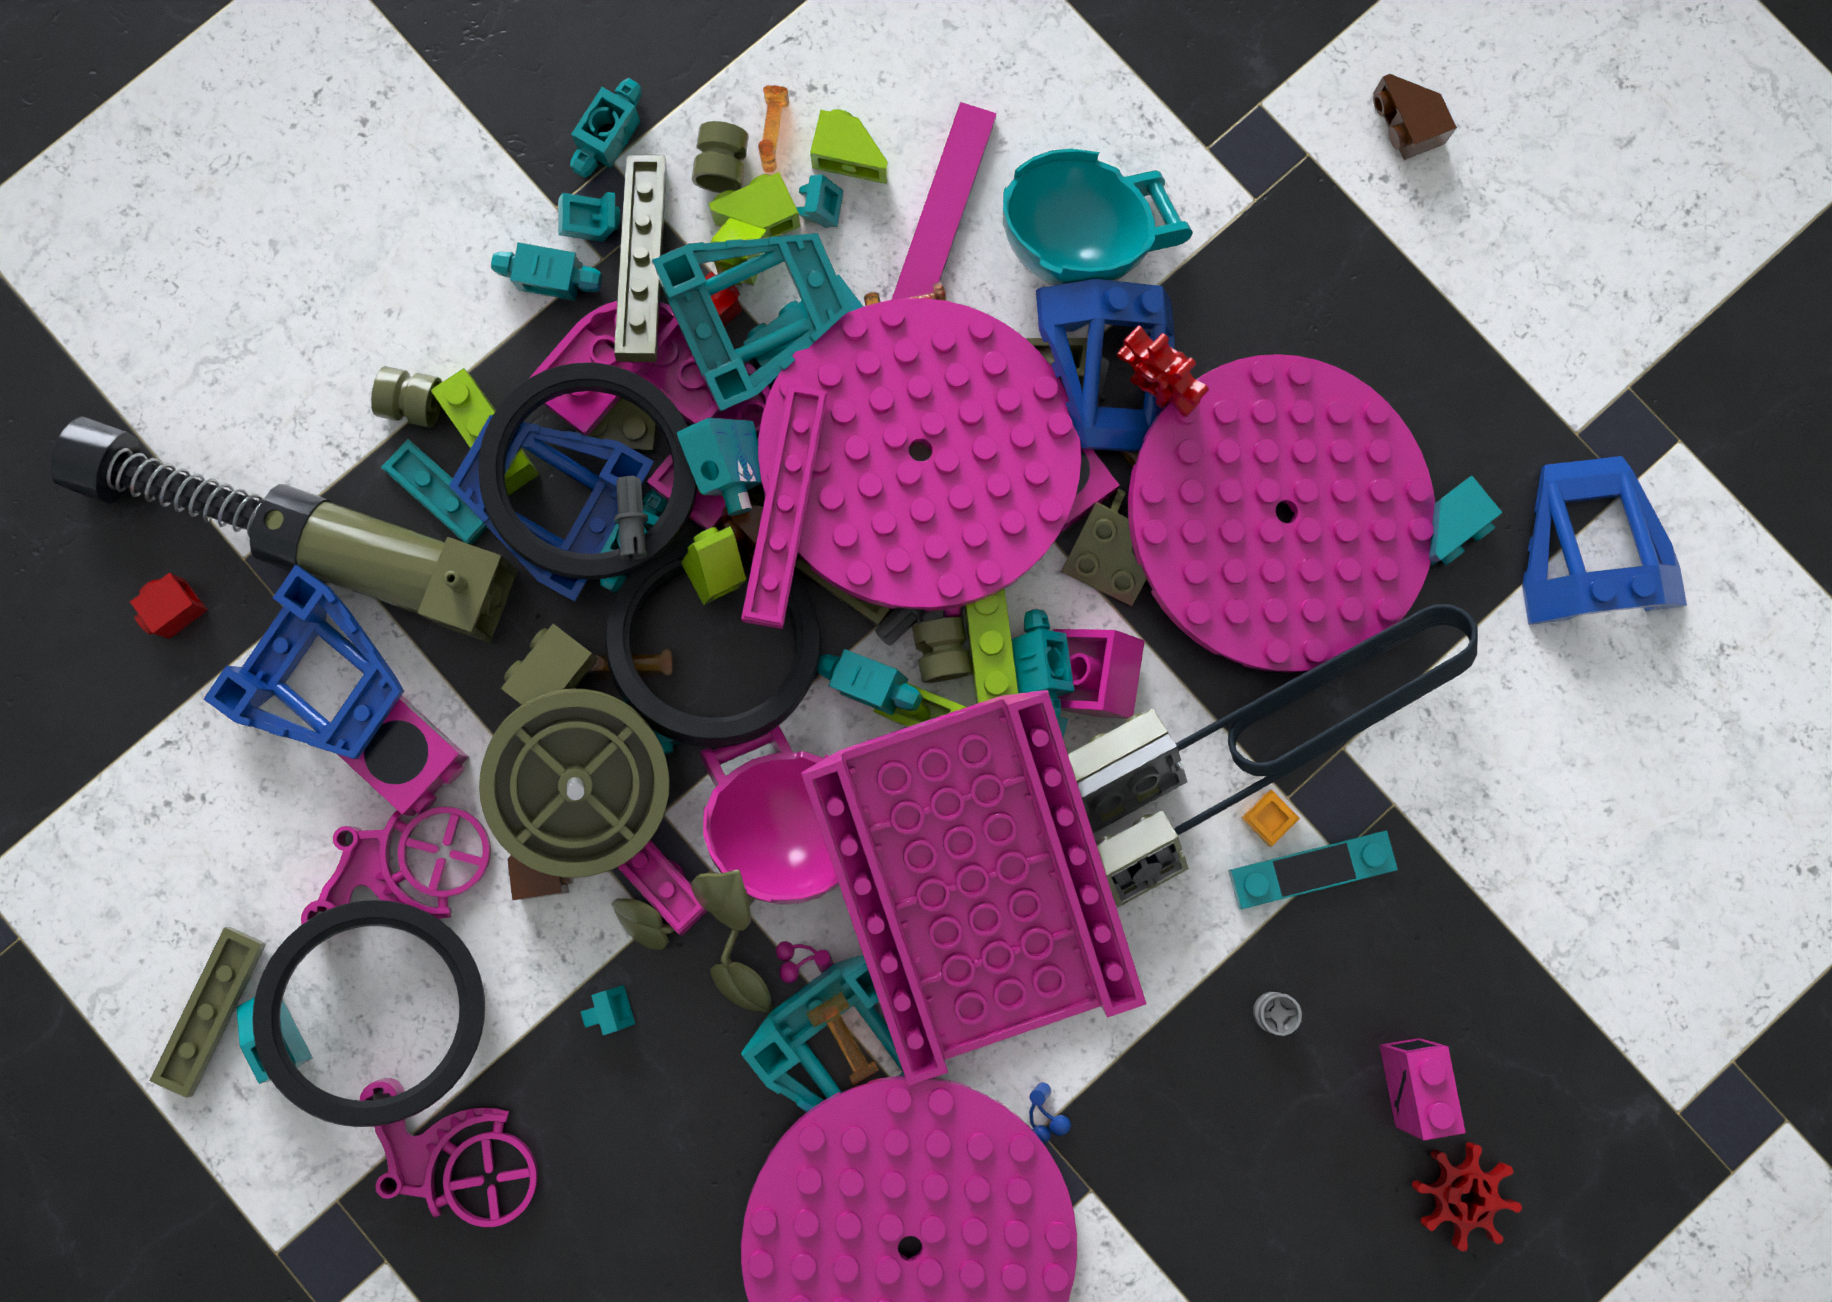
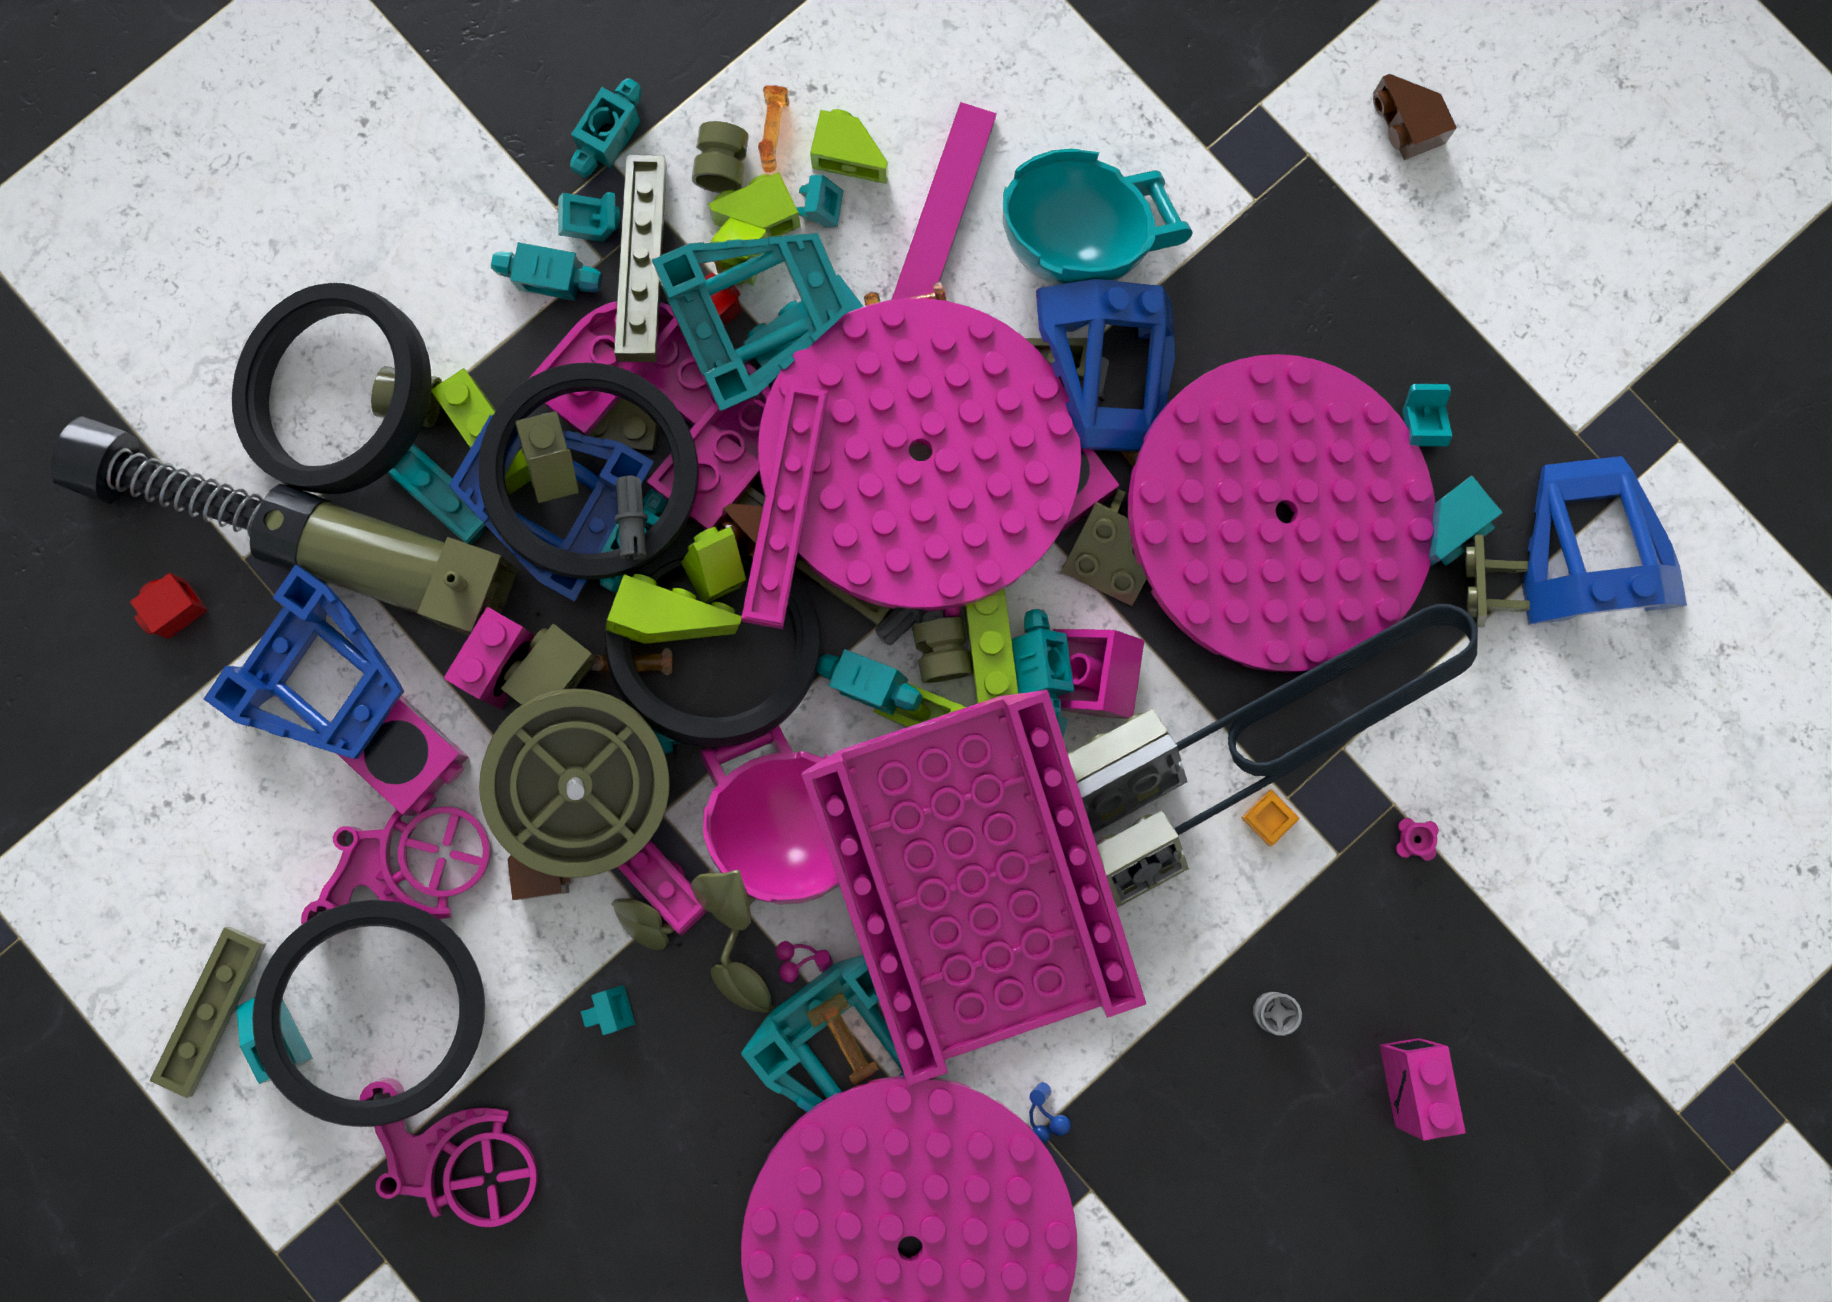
teal torso [676,418,762,516] -> none
red gear [1116,326,1209,417] -> none
plate [1228,831,1398,910] -> none
red gear [1412,1142,1522,1252] -> none
none -> black tyre [232,283,432,494]
none -> dark pink brick [443,607,535,709]
none -> olive slope [515,411,579,503]
none -> lime slope [605,574,742,644]
none -> dark pink plate [1396,818,1439,861]
none -> teal bracket [1402,384,1452,446]
none -> olive plate [1466,535,1530,627]

